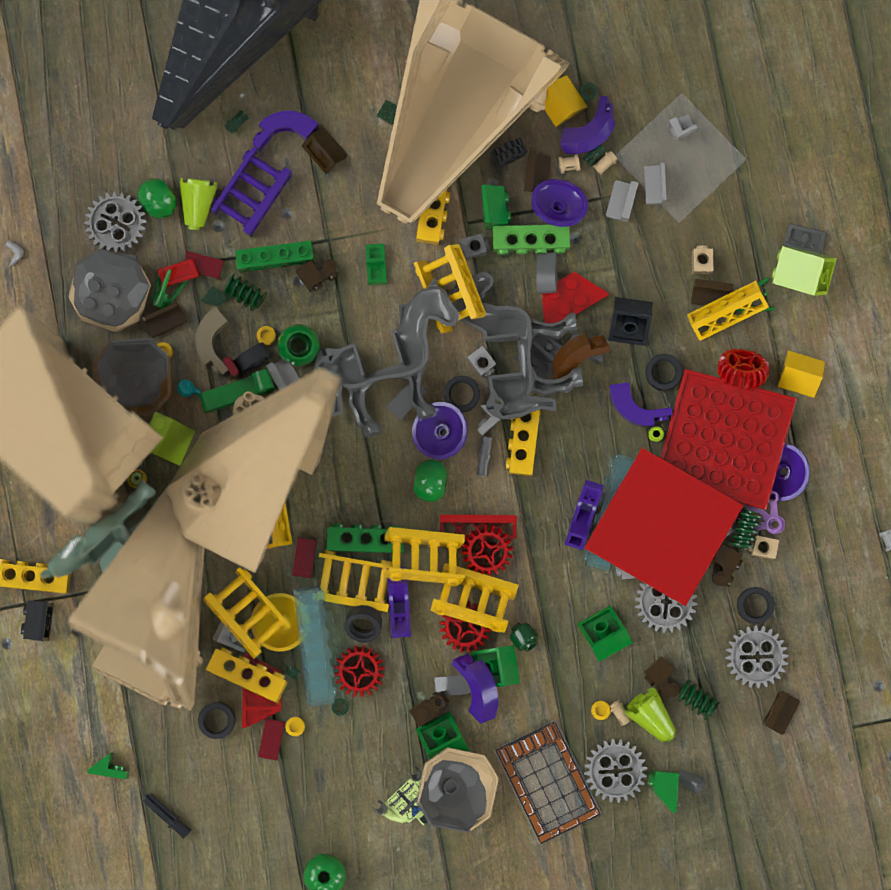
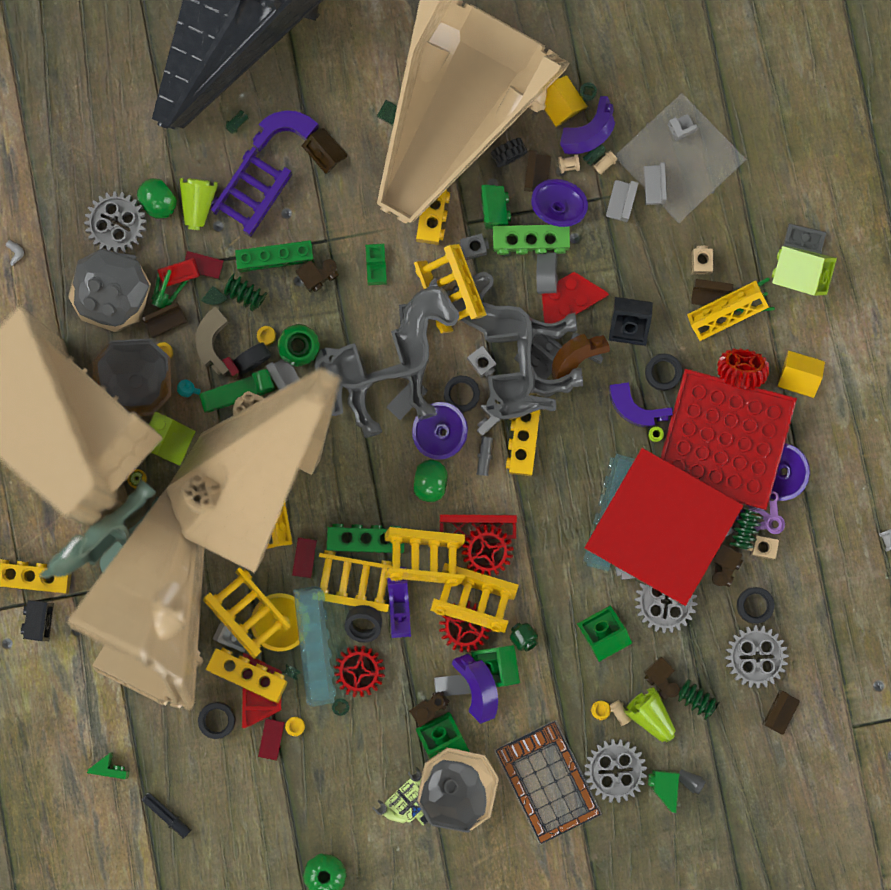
dark purple arch [564,480,604,550] -> none

